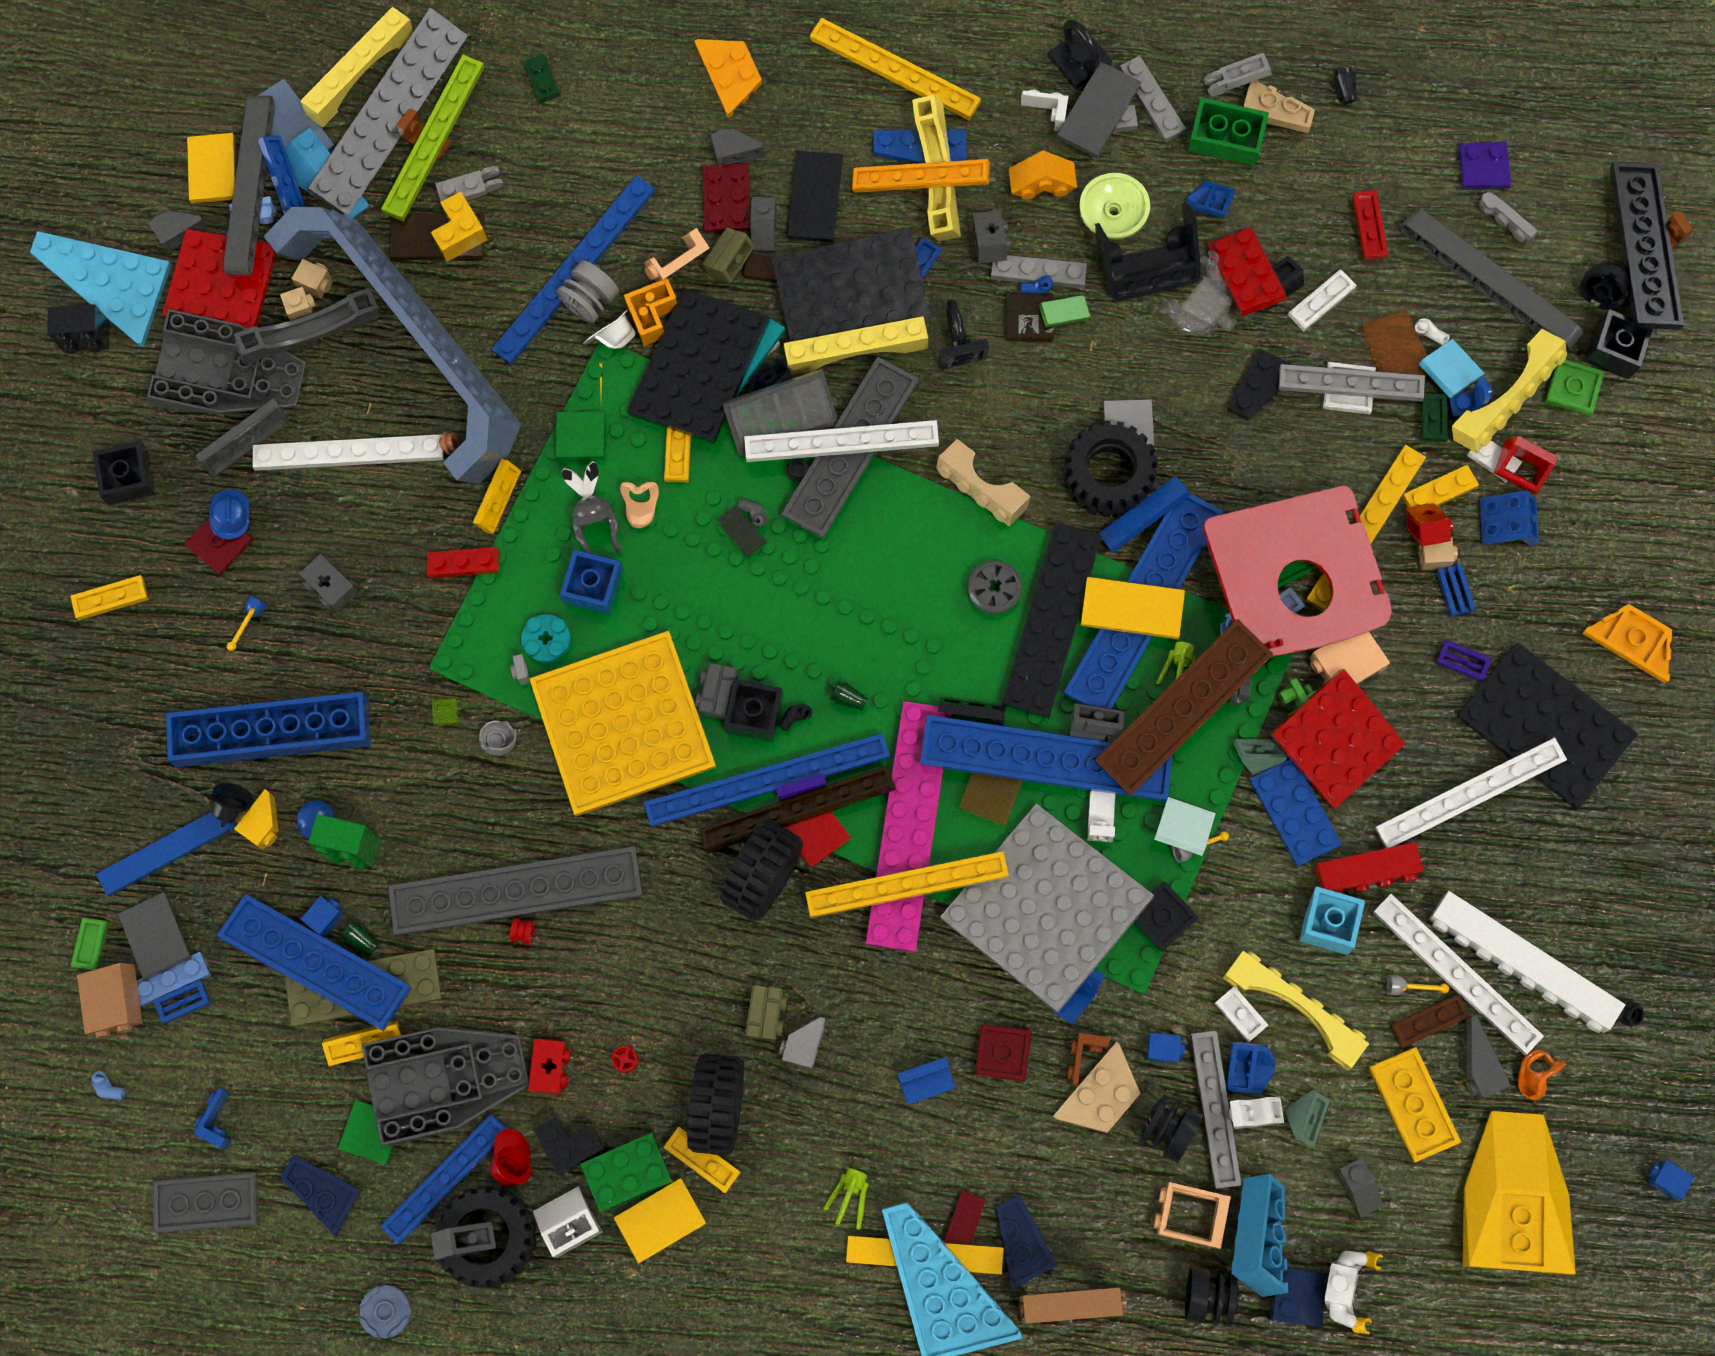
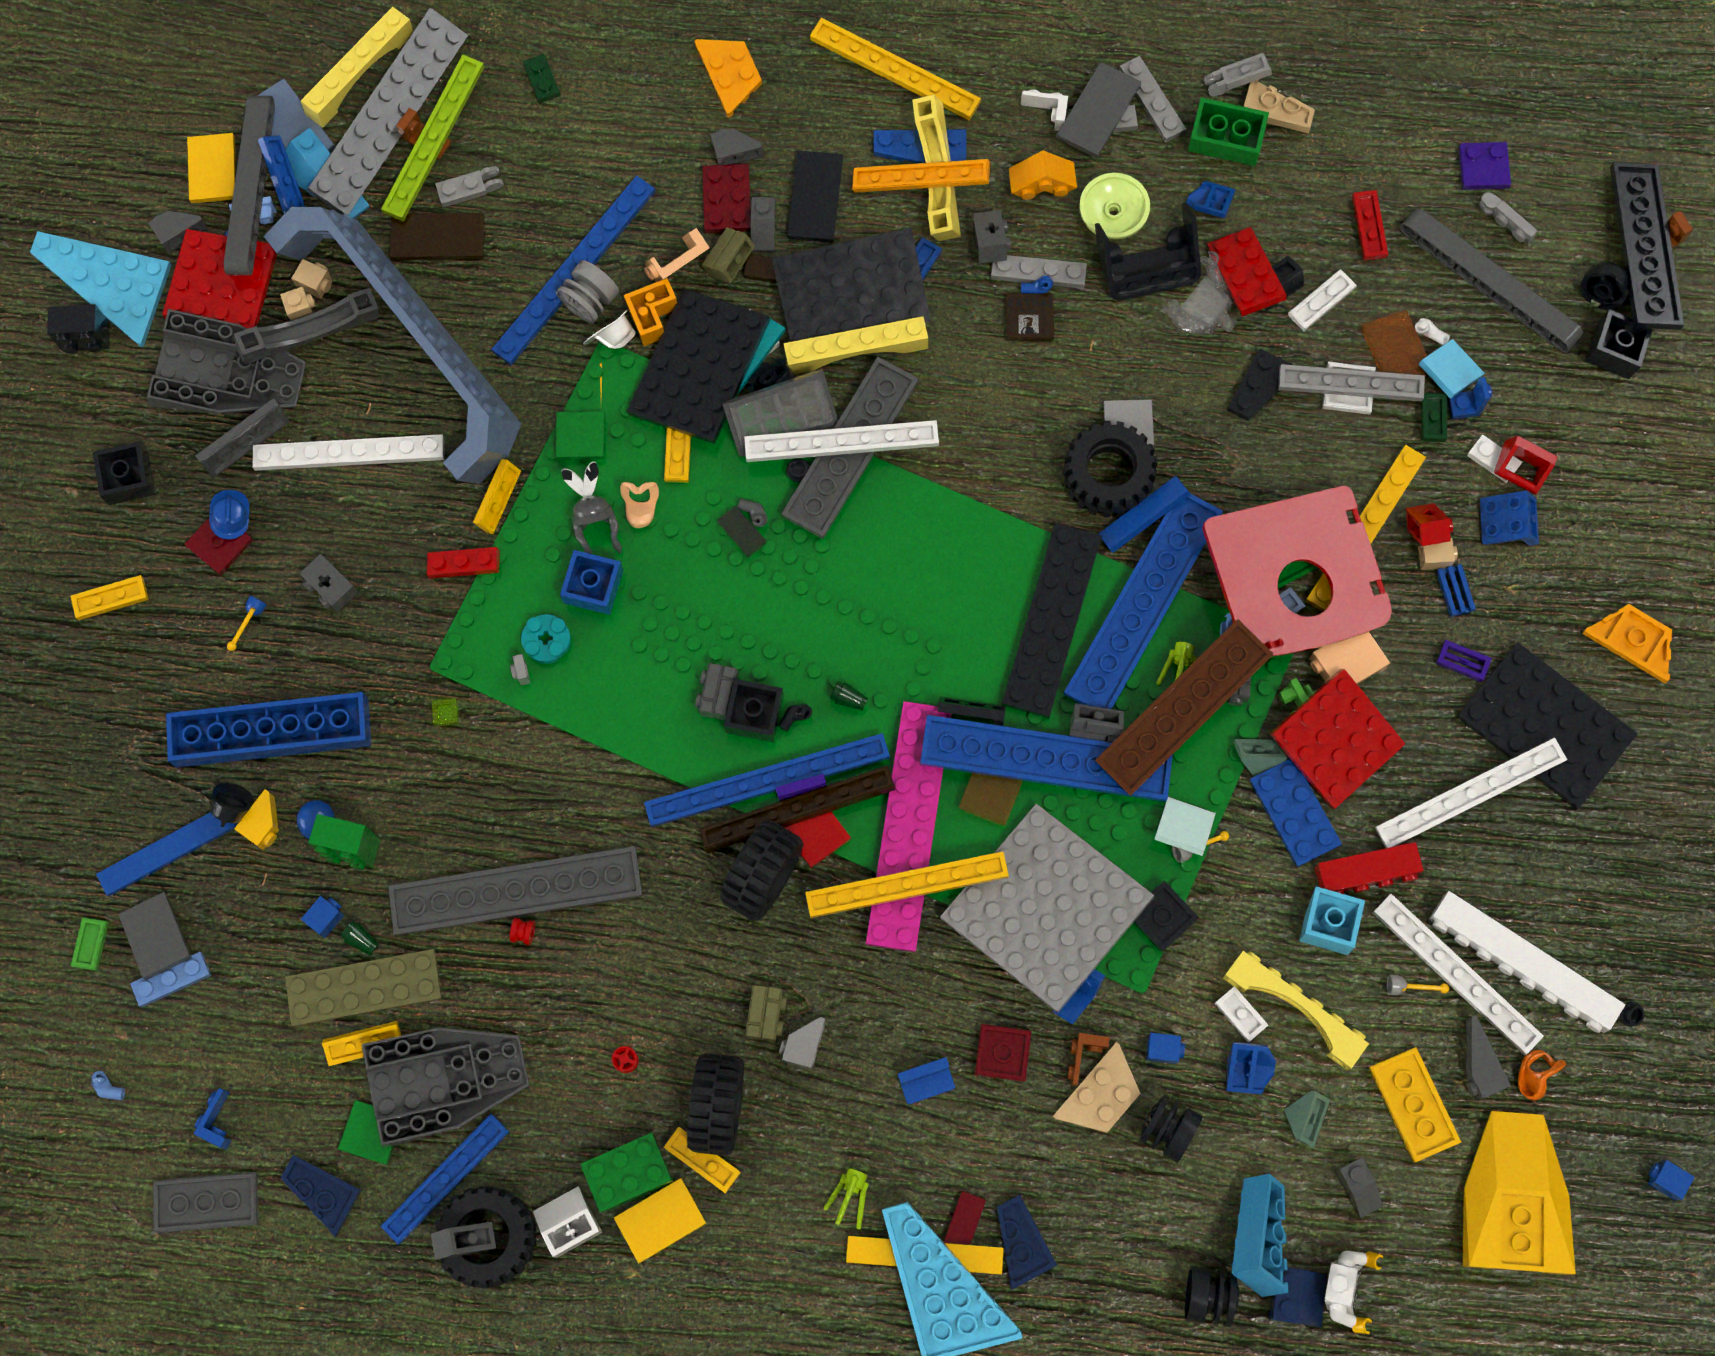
medium nougat brick [77,963,143,1039] -> none
blue tile [153,980,212,1024] -> none
blue plate [216,894,412,1032] -> none
sand blue tile [359,1285,412,1339] -> none
yellow brick [431,191,487,262] -> none
nougat plate [439,431,460,455] -> none
light grey hair [479,720,517,756] -> none
red piece [490,1129,531,1188] -> none
red brick [528,1039,571,1095] -> none
yellow plate [529,631,716,817] -> none
black brick [533,1117,606,1177] -> none
tan arch [936,439,1031,526] -> none
black tile [938,299,989,370] -> none
dark grey wheel [968,561,1022,615] -> none
medium nougat window [1018,1288,1127,1324] -> none
bright green tile [1039,295,1091,328] -> none
black tile [1048,20,1112,89] -> none
yellow tile [1081,577,1185,639] -> none
white bracket [1087,791,1115,842] -> none
light nougat window [1153,1182,1231,1249] -> none
light grey plate [1190,1031,1241,1189] -> none
white brick [1229,1097,1284,1129] -> none
black cone [1333,67,1357,104] -> none
reddish brown tile [1389,994,1471,1049] -> none
yellow plate [1402,465,1479,508] -> none
light yellow arch [1452,329,1567,453] -> none
bright green tile [1544,359,1605,417] -> none

